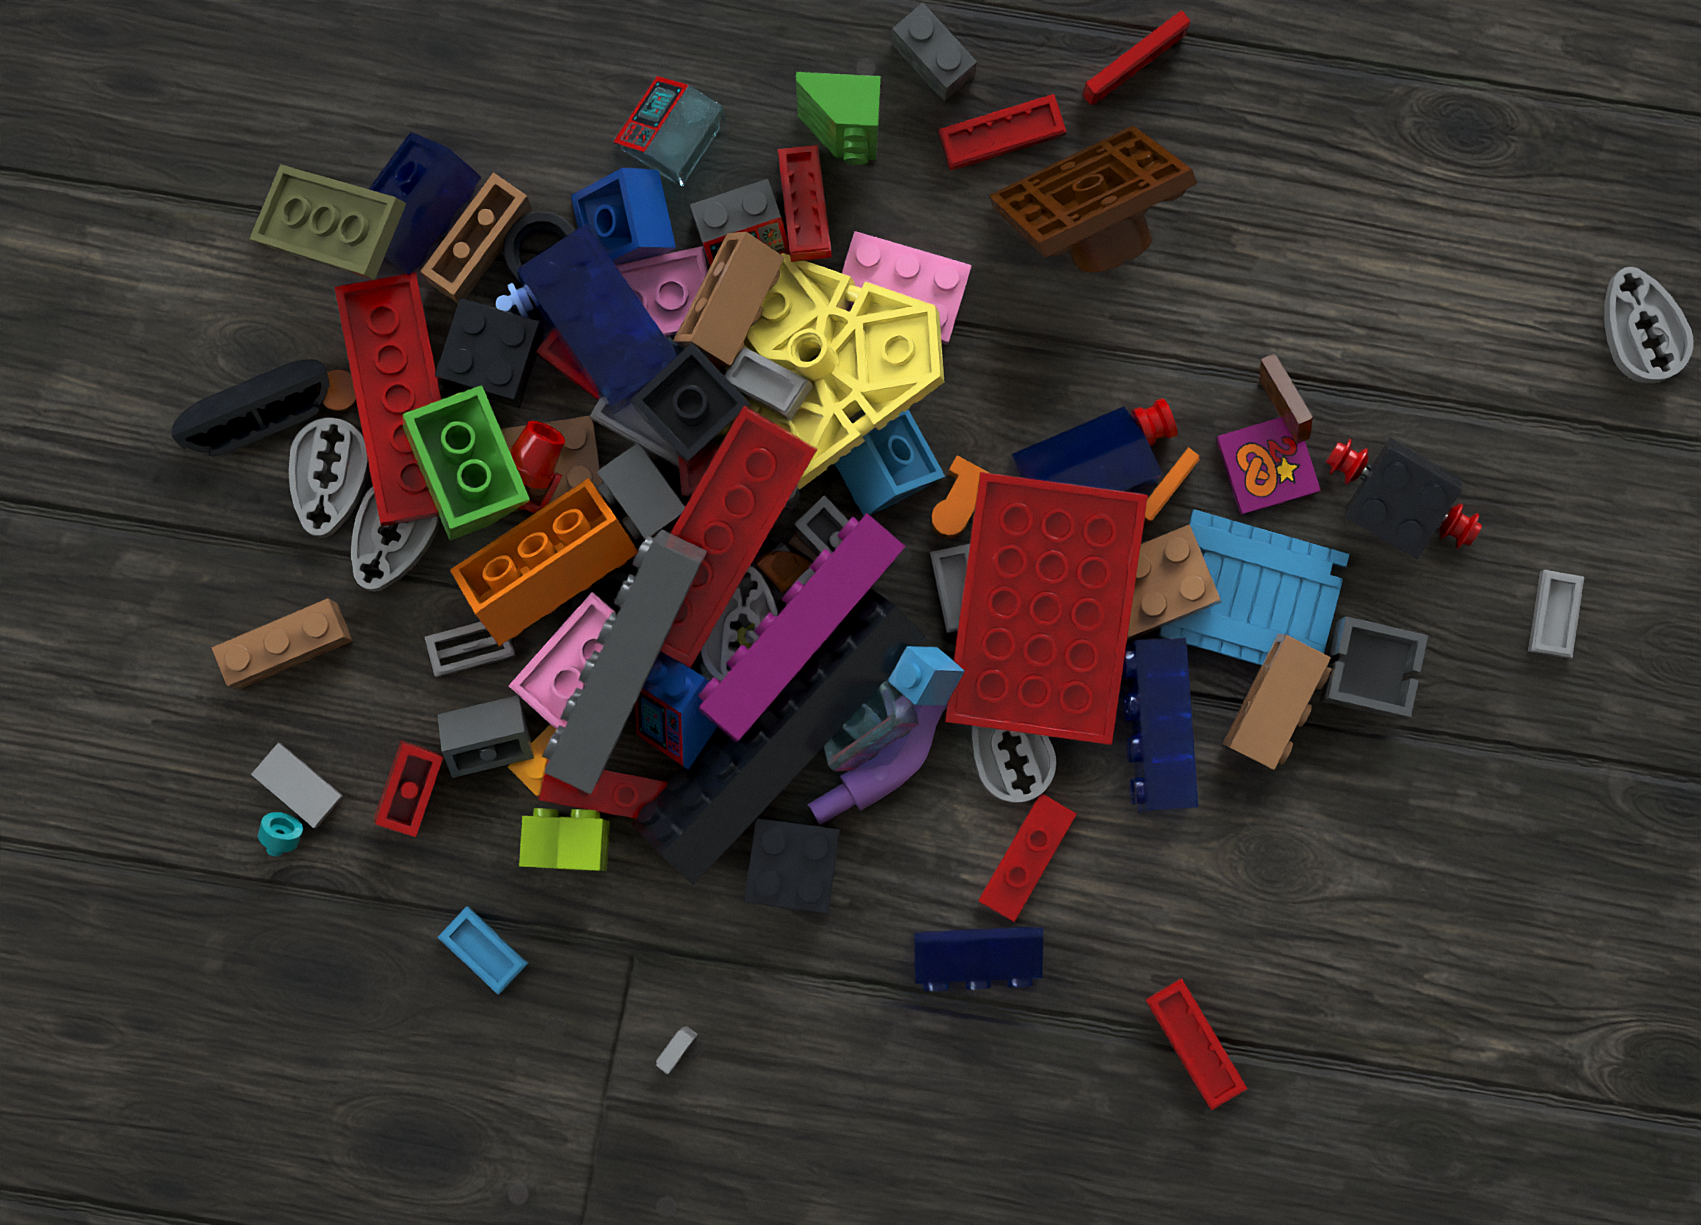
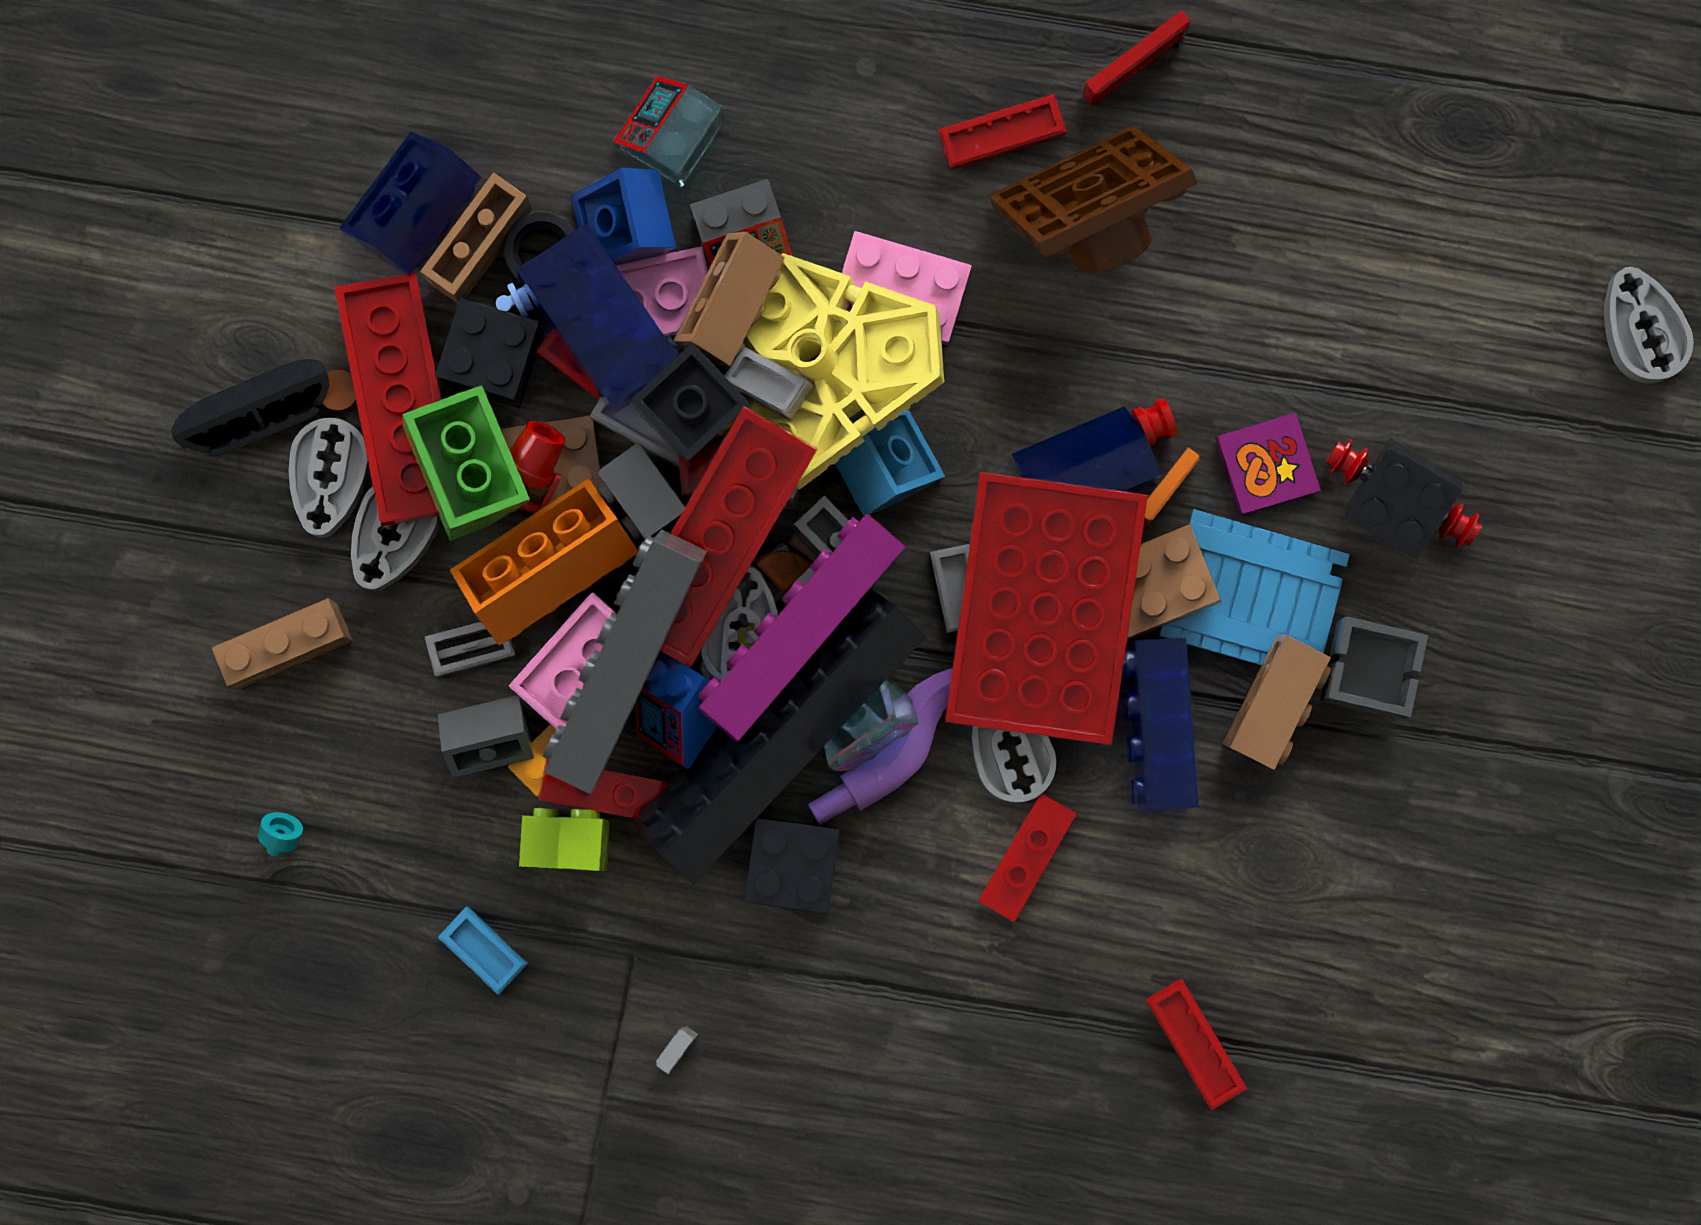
olive plate [249,164,406,281] -> none
light grey tile [251,743,344,828] -> none
red brick [373,740,443,837] -> none
red plate [778,145,832,262] -> none
bright green slope [796,72,881,165] -> none
dark azure brick [888,646,965,705] -> none
dark grey brick [891,2,977,102] -> none
clear blue slope [912,926,1043,991] -> none
orange leg [931,455,989,539] -> none
reddish brown tile [1259,354,1313,444] -> none
light grey tile [1528,570,1584,659] -> none

